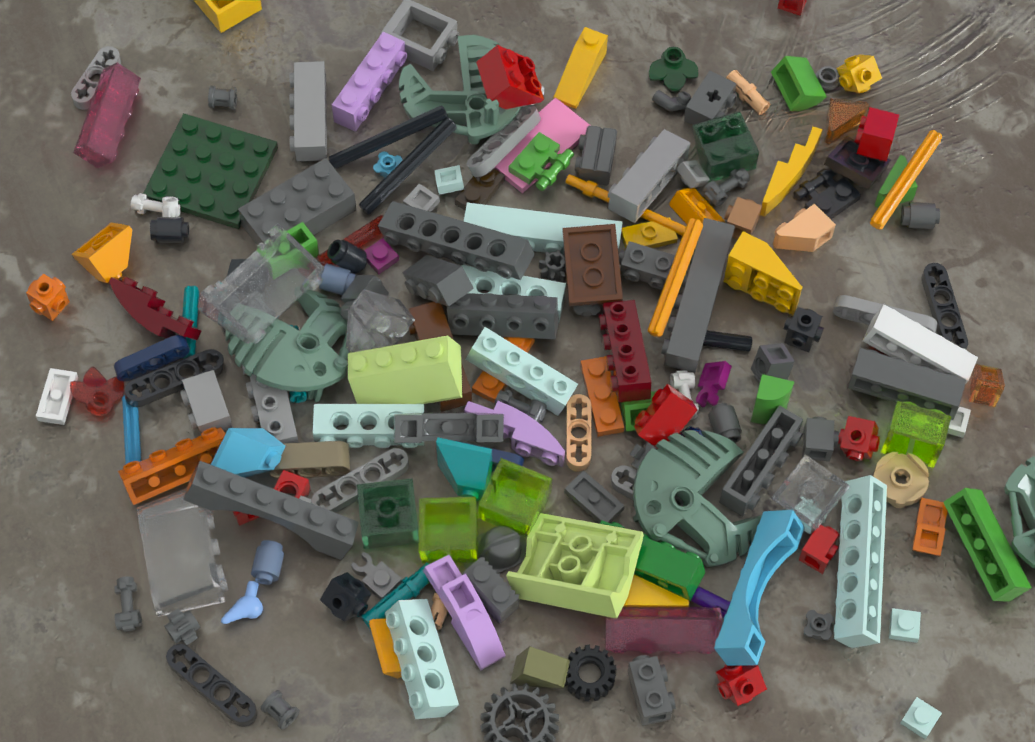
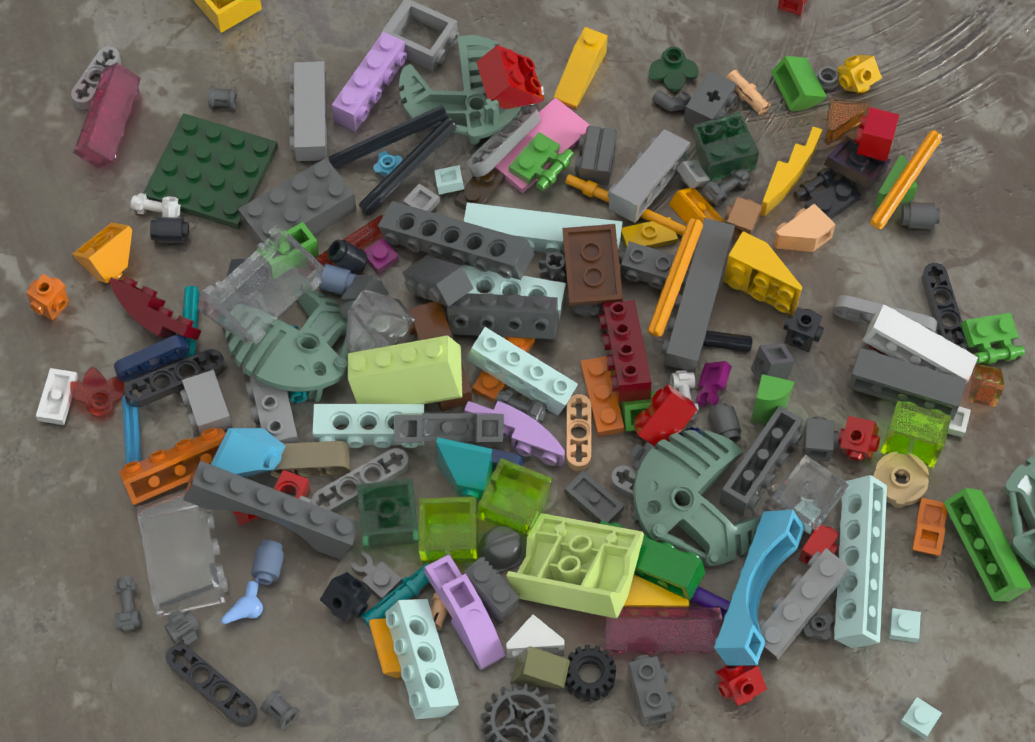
none -> white slope [506,615,565,658]
none -> light grey brick [759,548,850,660]
none -> bright green plate [961,313,1025,365]

